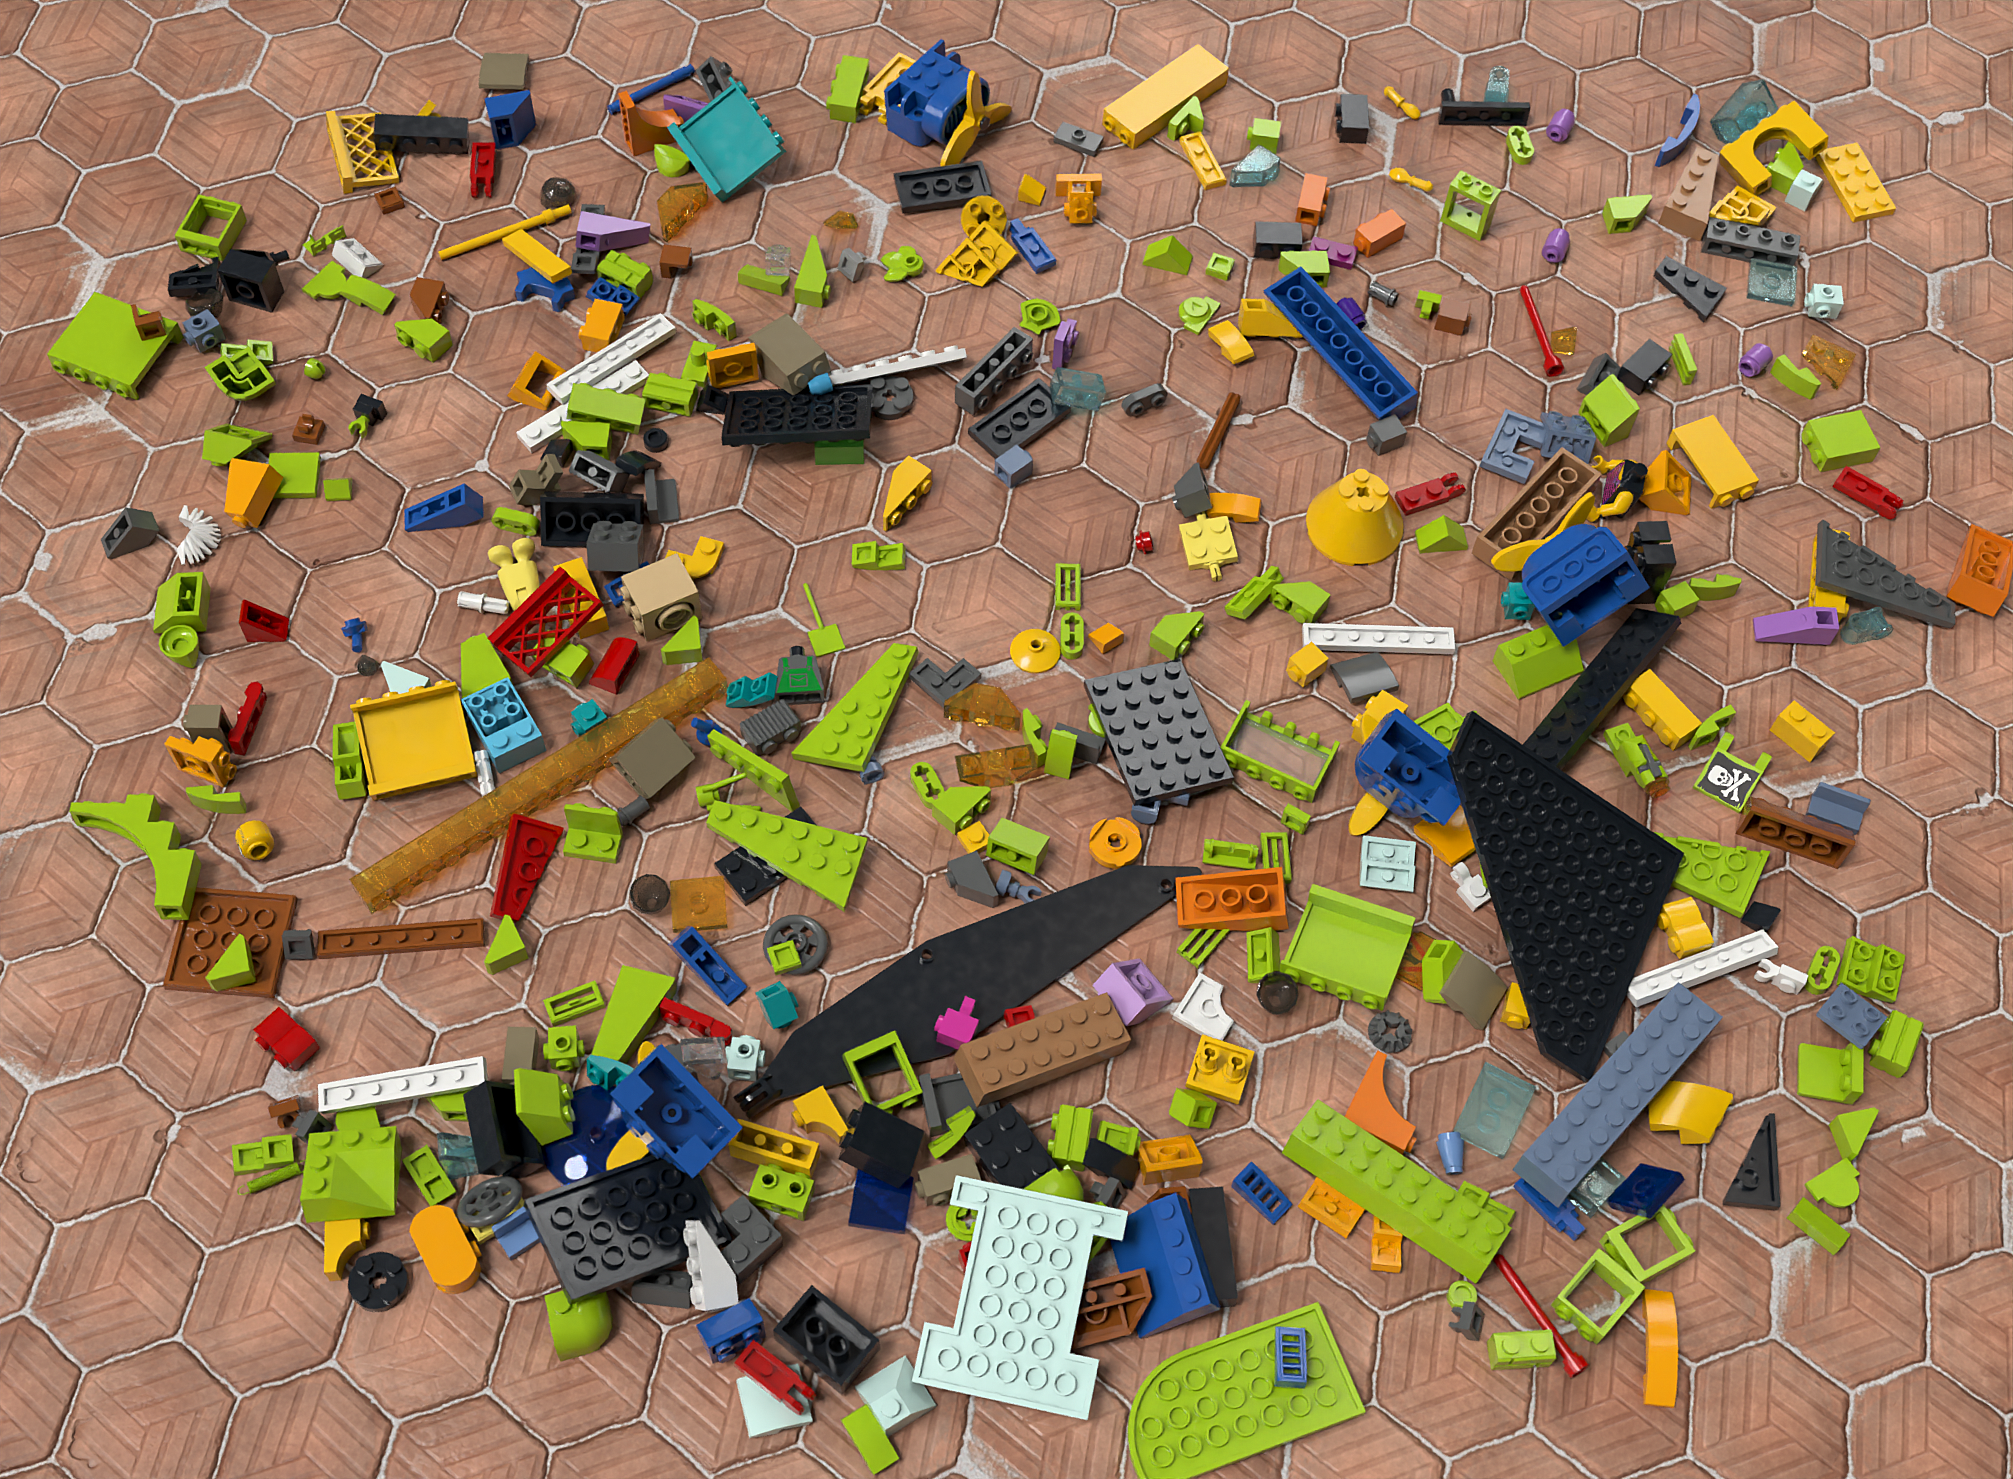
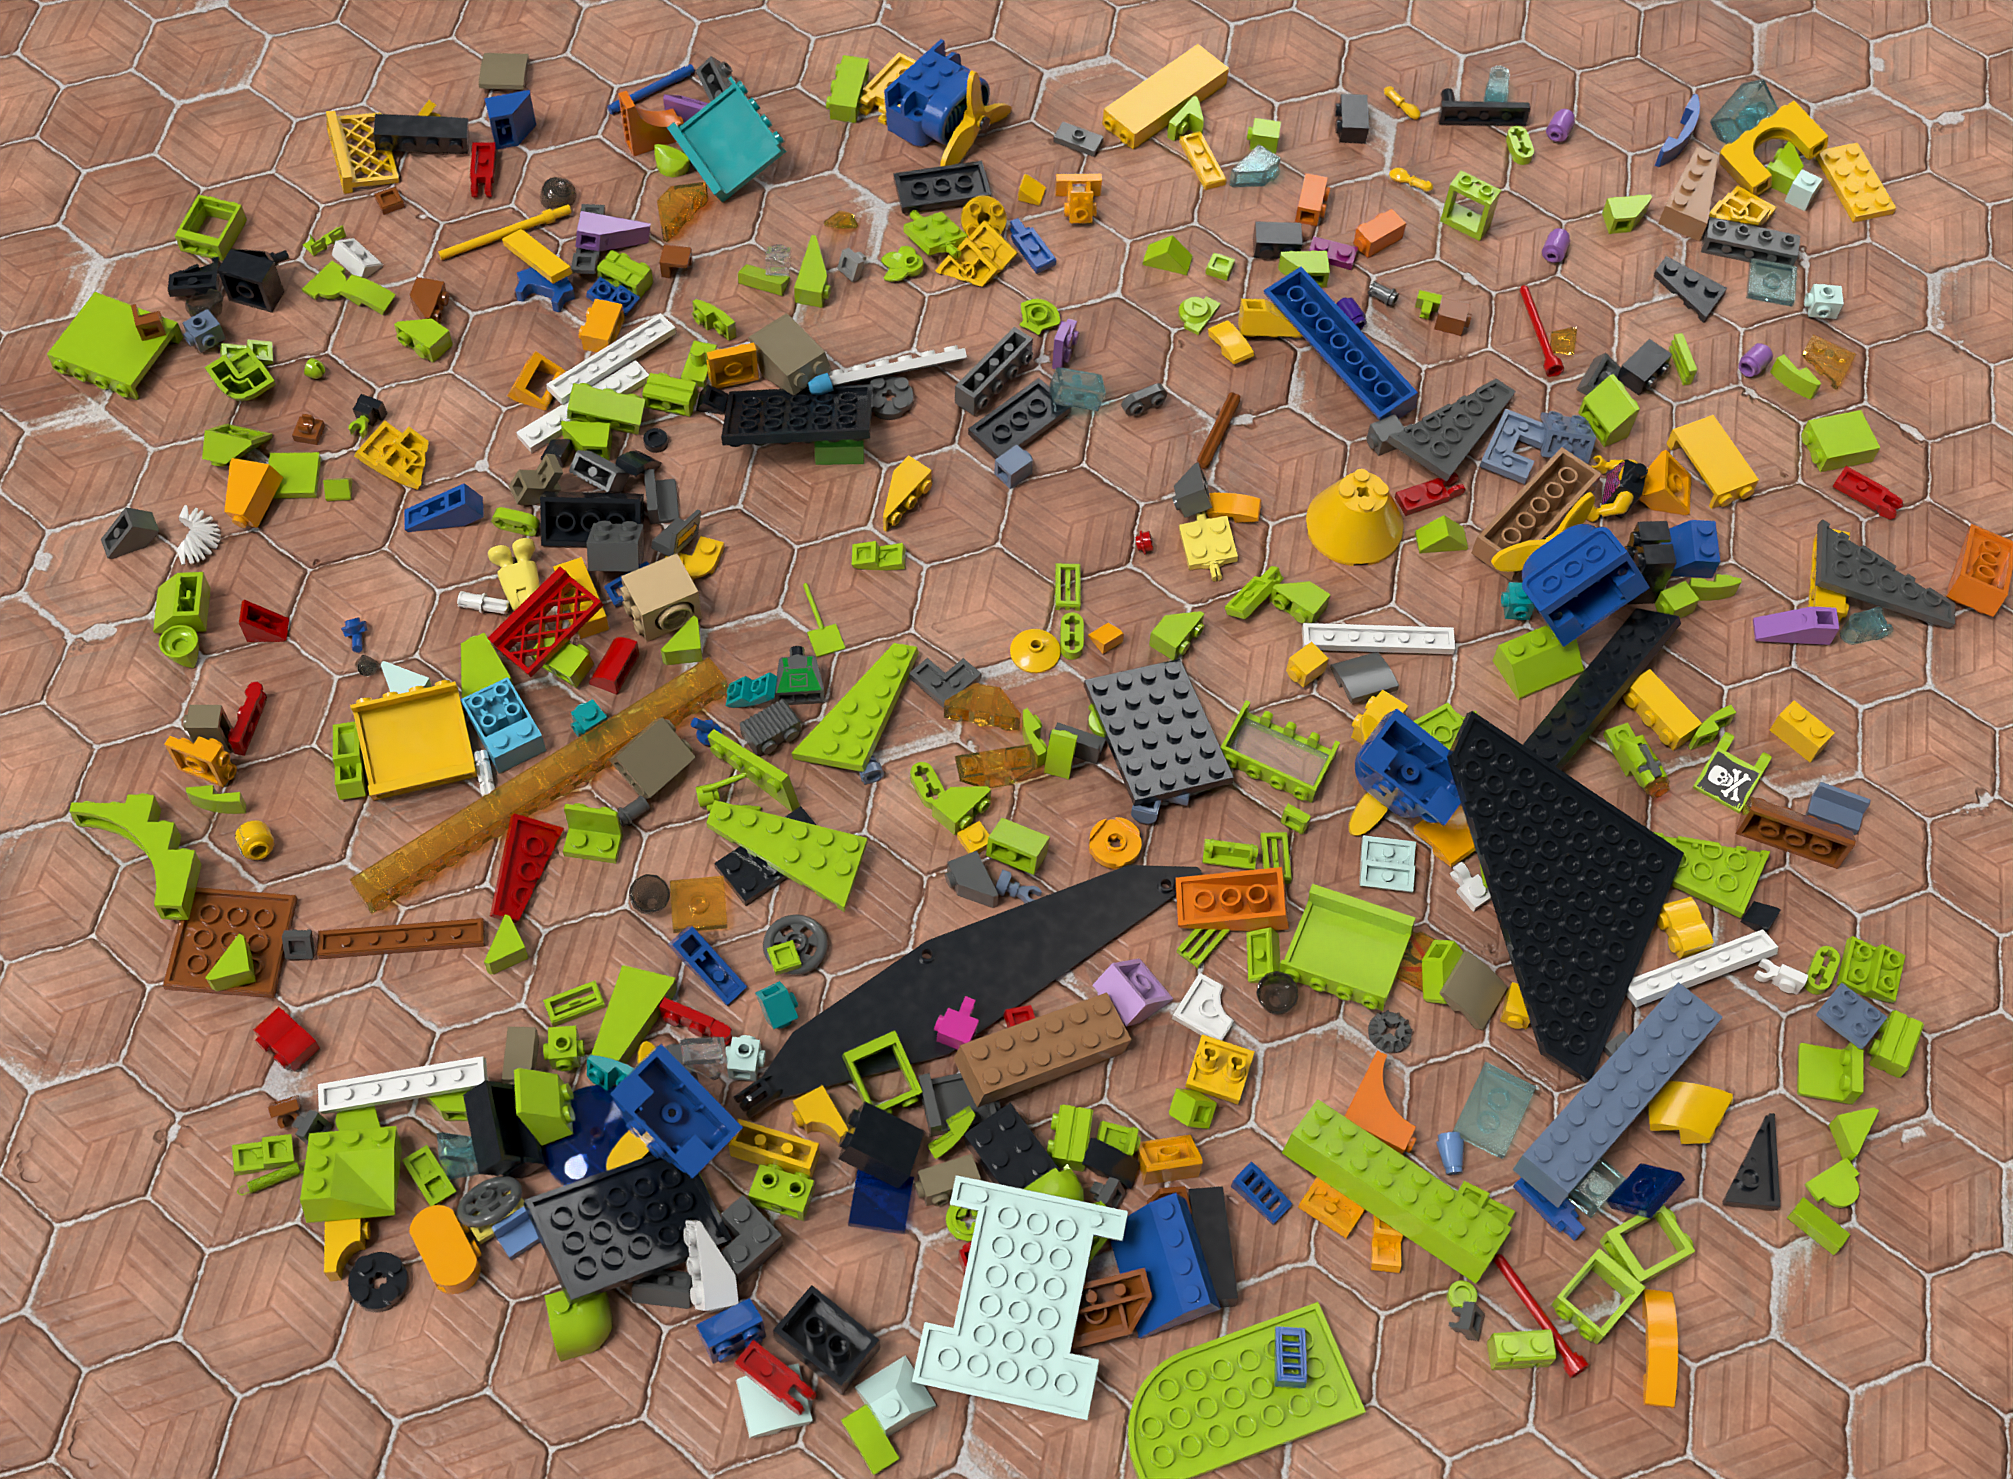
none -> yellow slope [354,421,429,490]
none -> dark grey panel [651,509,701,556]
none -> lime plate [903,210,968,259]
none -> dark grey wing [1386,378,1516,481]
none -> blue slope [1660,520,1720,578]

